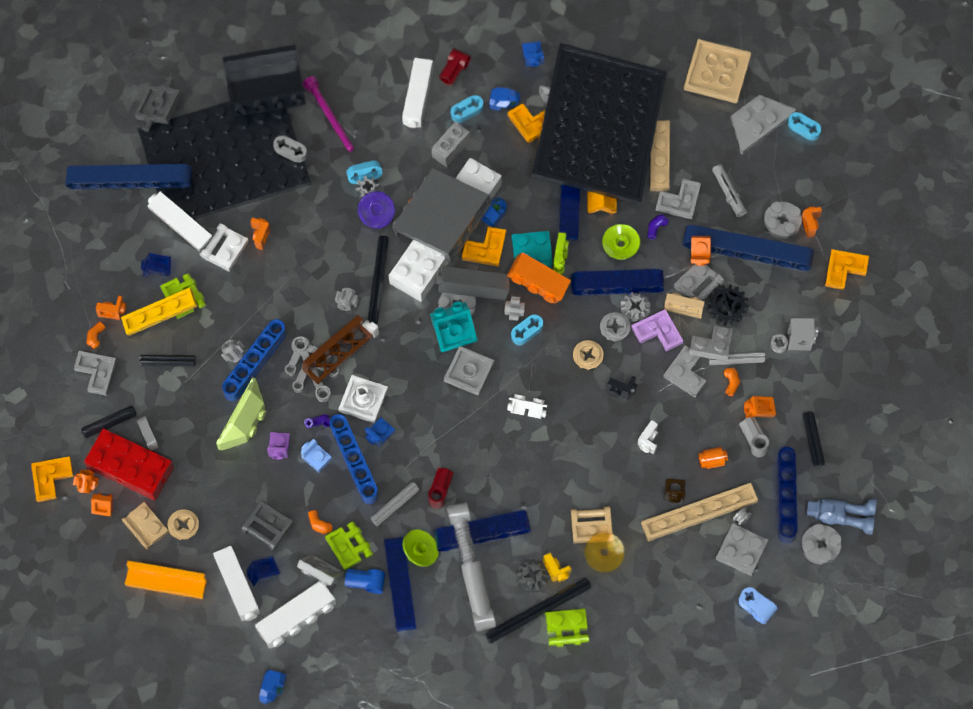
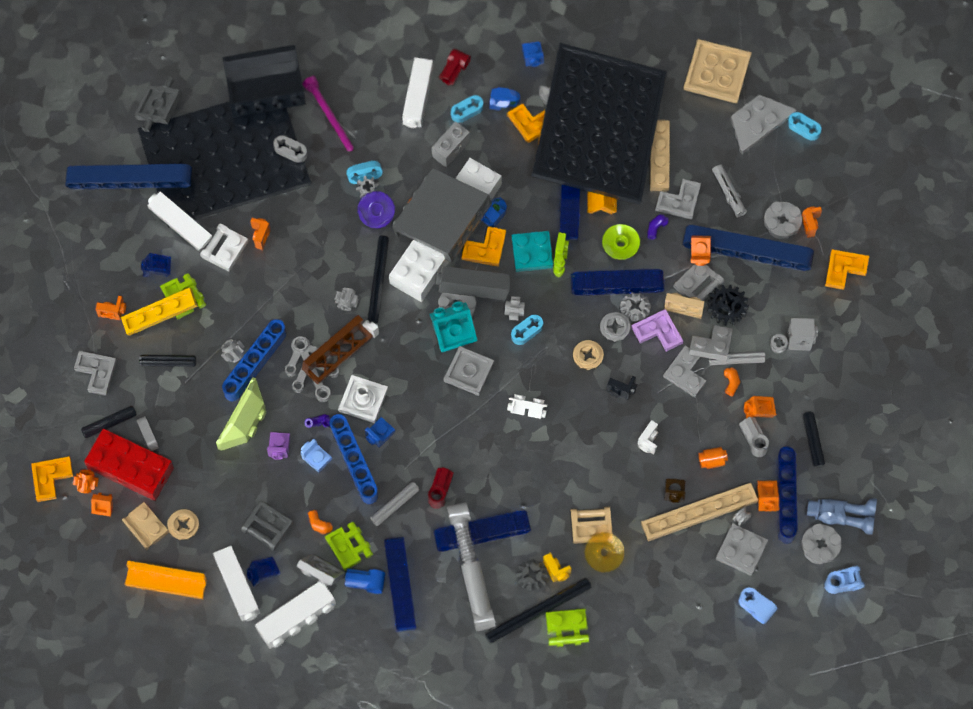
orange arm [86,321,105,349] -> none
blue rock [259,670,287,704] -> none
lime dish [403,530,438,567] -> none
orange brick [507,252,571,304] -> none
none -> orange bracket [757,481,779,511]
none -> light blue piece [824,566,865,594]

